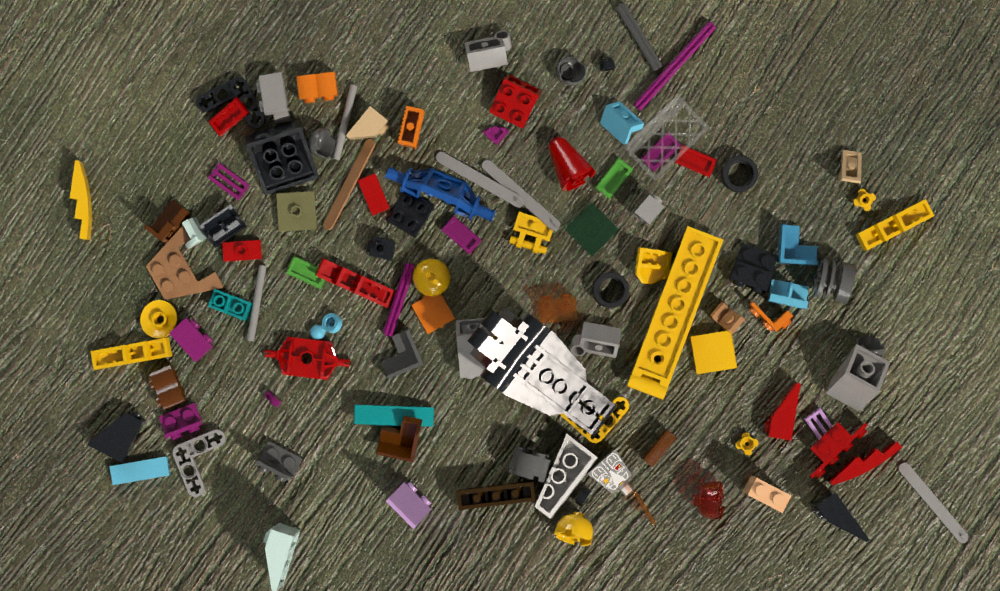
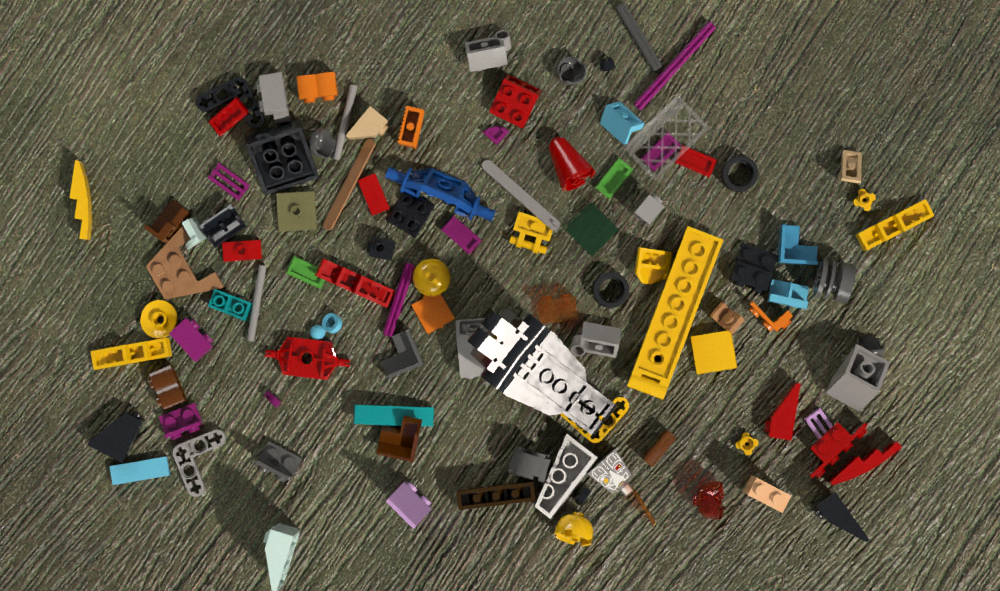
light grey piece [436,152,525,208] -> none
light grey piece [898,462,969,543] -> none

